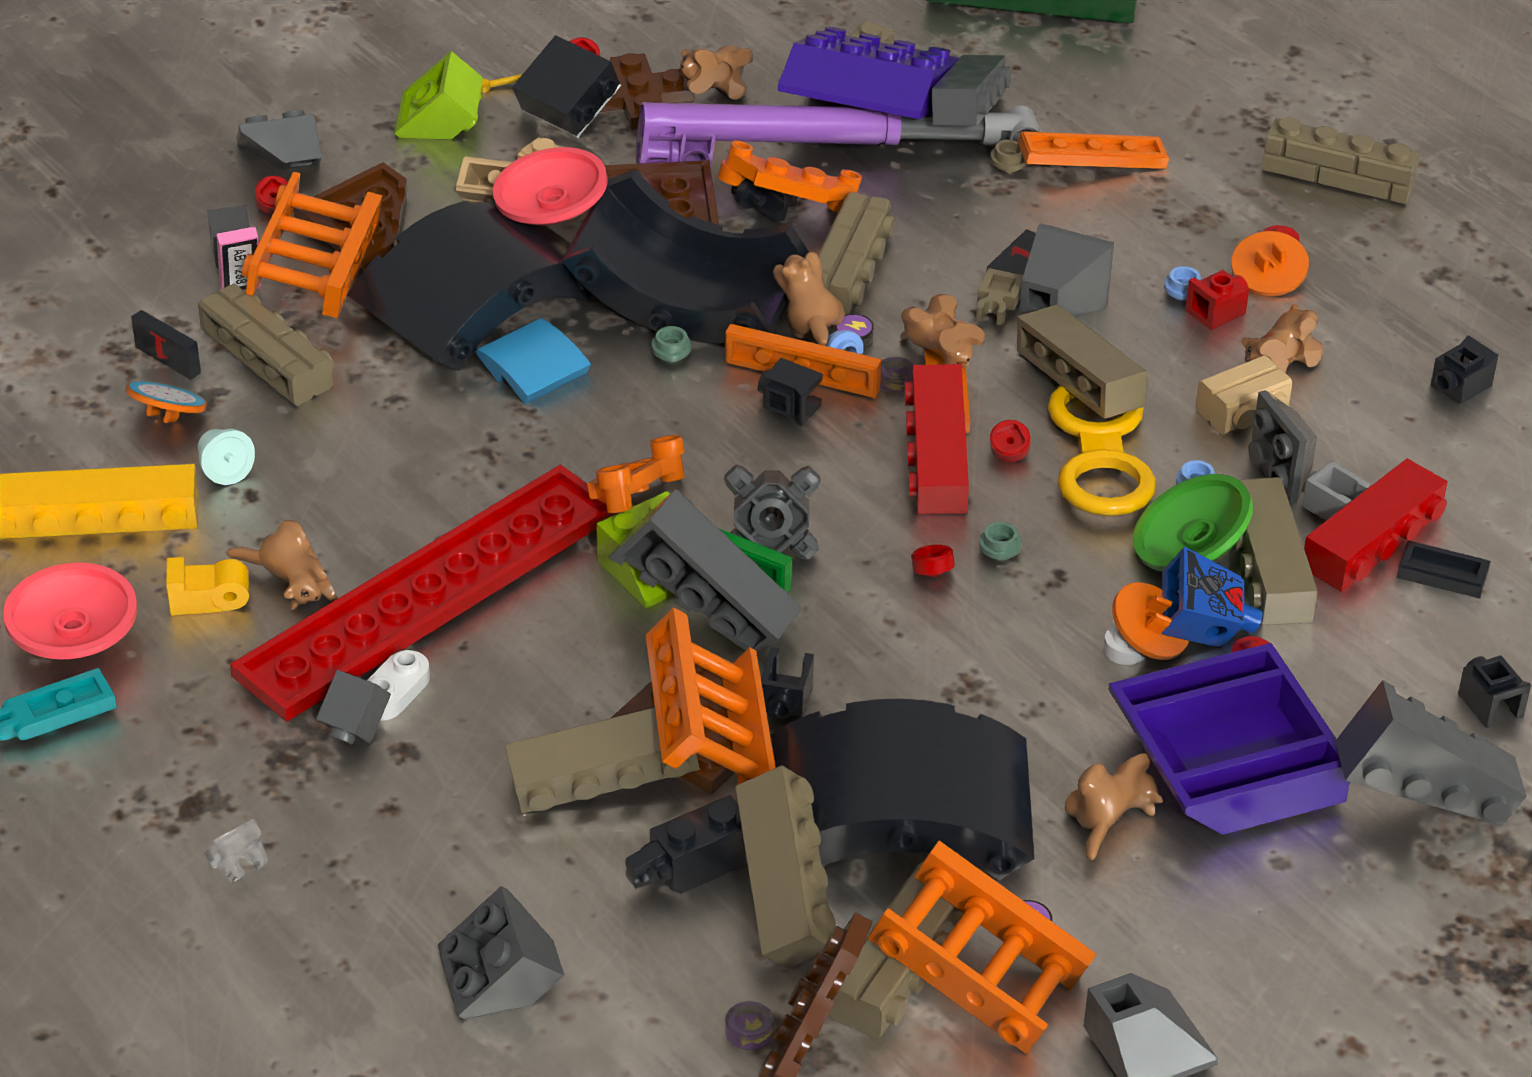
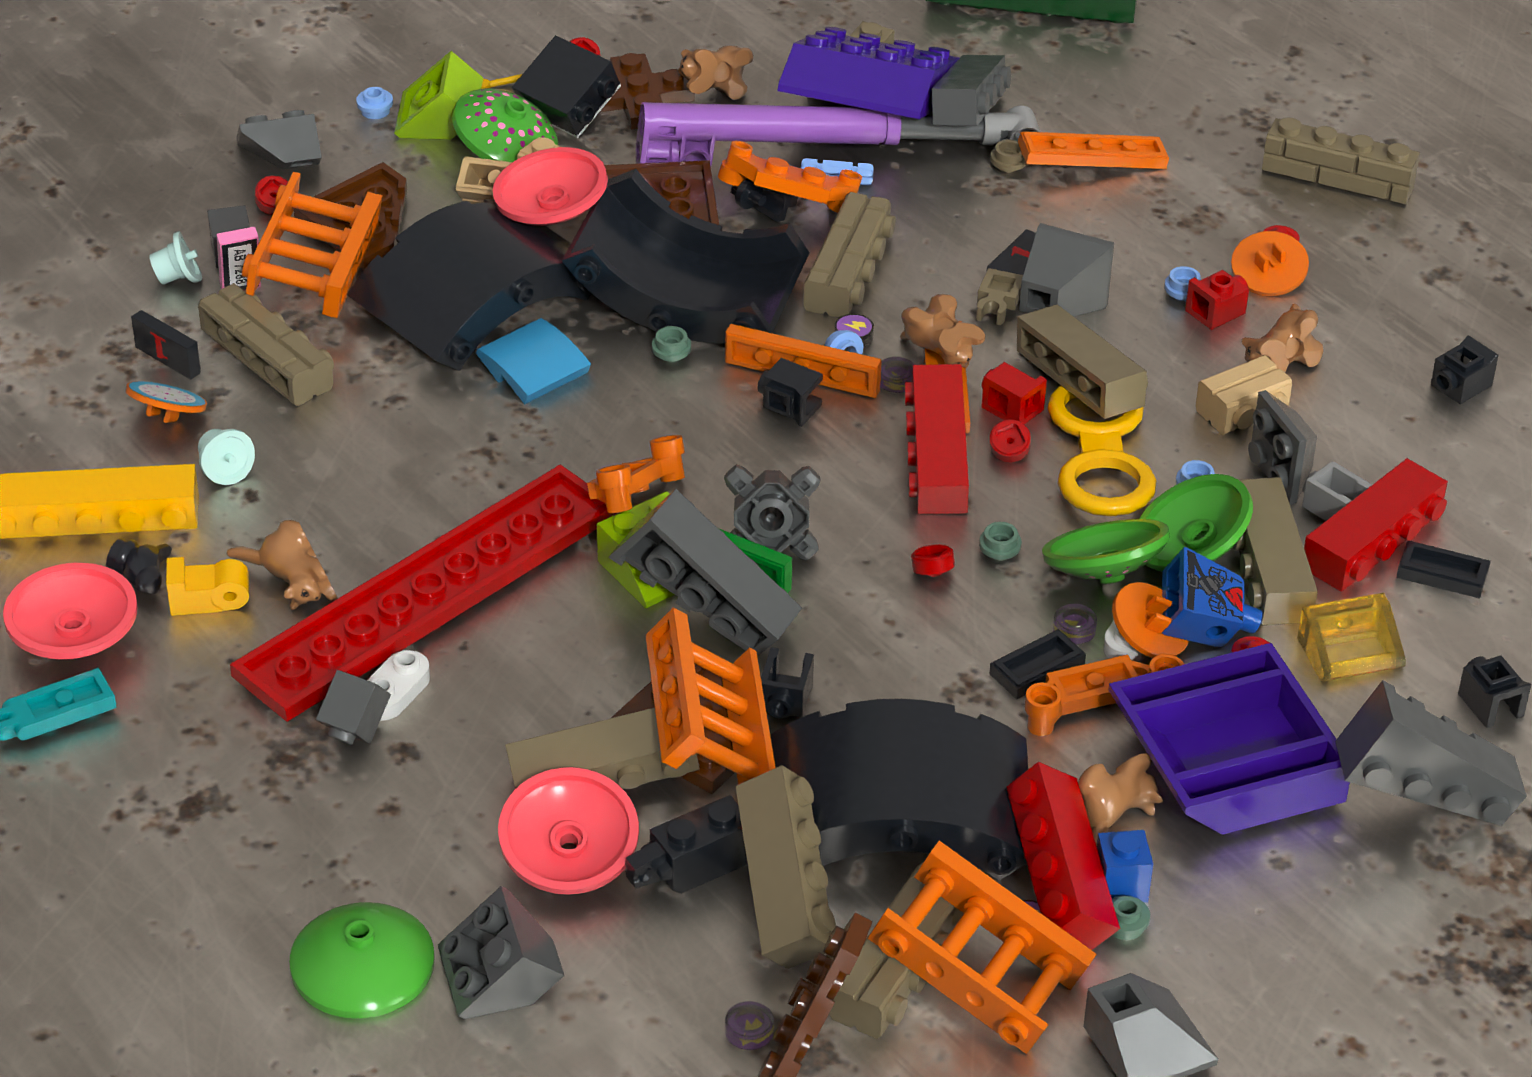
clear tile [204,819,268,883] -> none
medium nougat animal [773,252,845,346] -> none
none -> black animal [106,538,172,594]
none -> light aqua piece [150,231,202,285]
none -> bright green dish [289,902,435,1018]
none -> light blue plate [356,87,393,119]
none -> bright green dish [452,88,558,162]
none -> coral dish [498,767,639,895]
none -> light blue axle [801,158,874,186]
none -> red brick [981,362,1047,425]
none -> black tile [989,629,1086,699]
none -> red brick [1006,762,1120,950]
none -> orange plate [1025,654,1184,736]
none -> bright green dish [1042,519,1170,584]
none -> clear smoke tile [1053,604,1097,645]
none -> blue brick [1097,830,1153,903]
none -> sand green plate [1112,896,1150,940]
none -> clear yellow tile [1297,593,1406,682]

